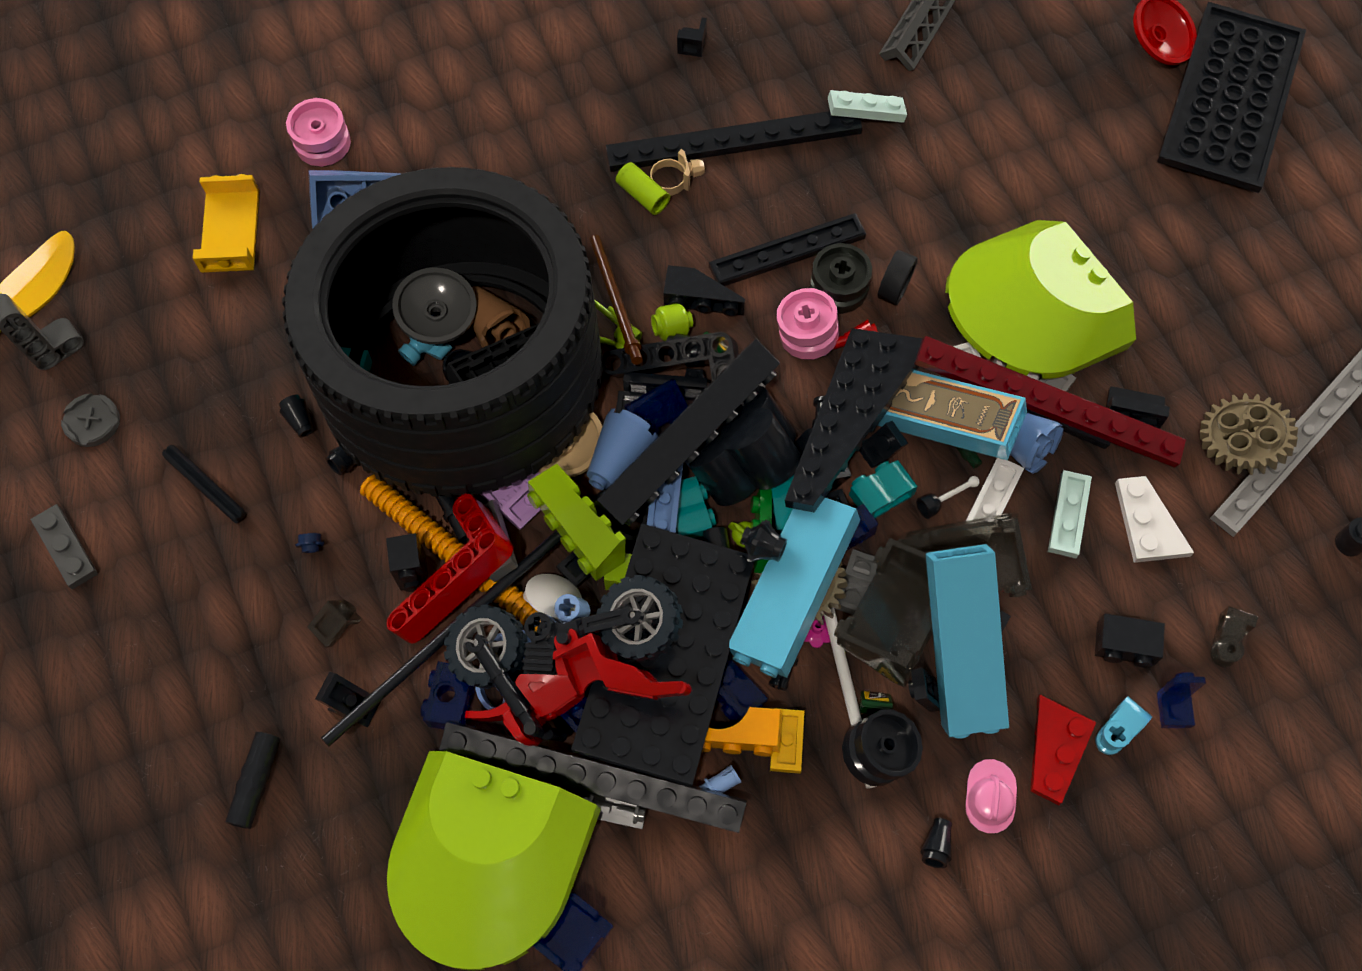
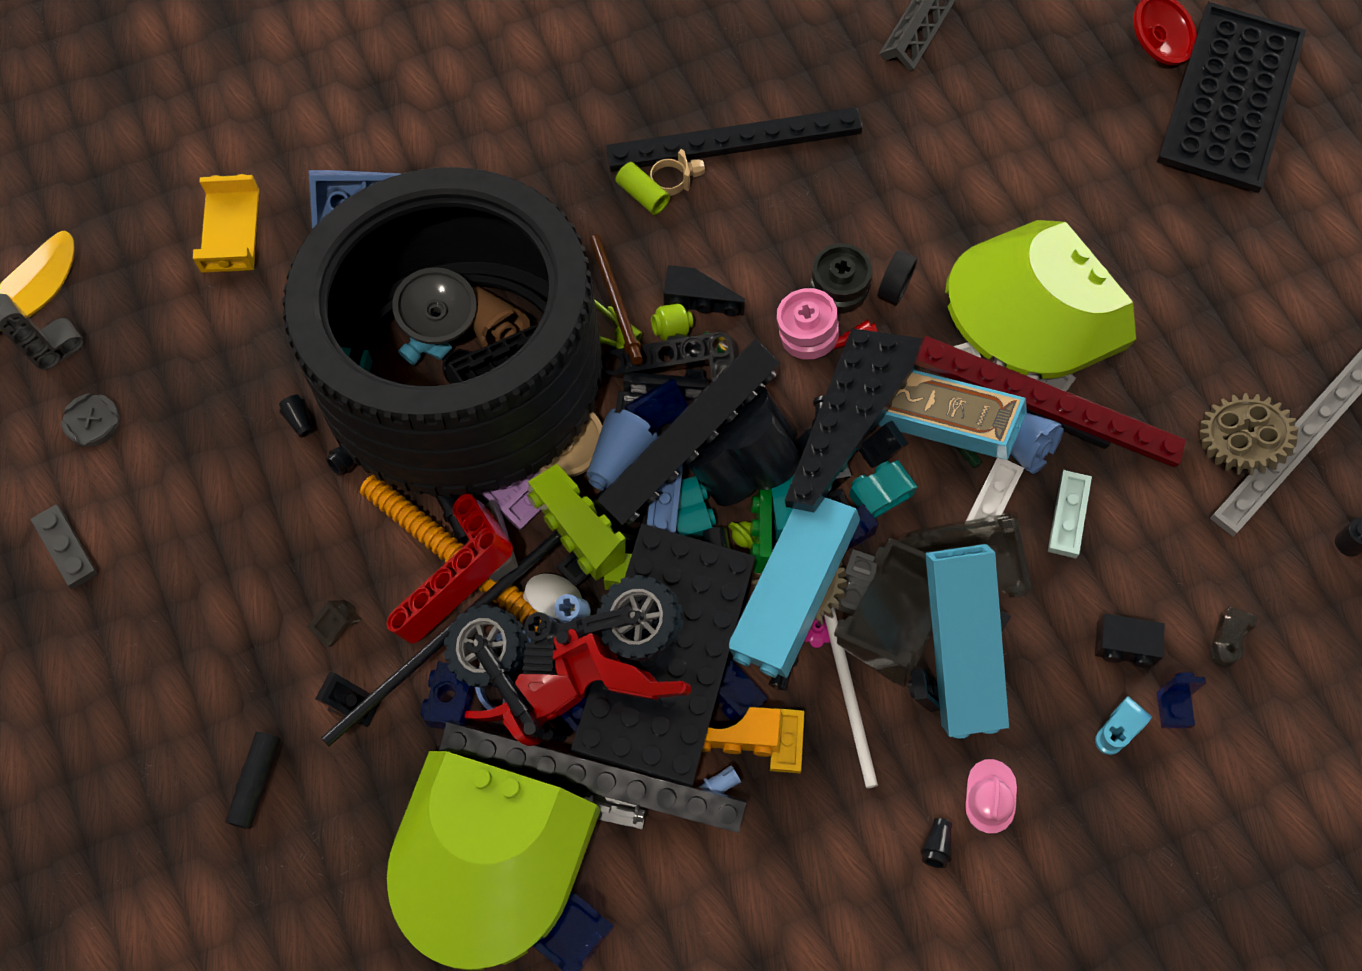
black axle [162,445,247,524] -> none
bright pink wheel [286,98,351,167] -> none
dark blue plate [295,533,325,553] -> none
black brick [386,533,429,592] -> none
black panel [677,17,707,57] -> none
black tile [709,213,866,286] -> none
black rock [740,520,787,563] -> none
light aqua plate [828,90,907,123] -> none
black wheel [842,710,923,786] -> none
dark green slope [859,691,893,714] -> none
hinge [916,476,980,519] -> none
red wing [1030,695,1096,805] -> none
black panel [1106,386,1170,429] -> none
white wing [1115,476,1194,563] -> none

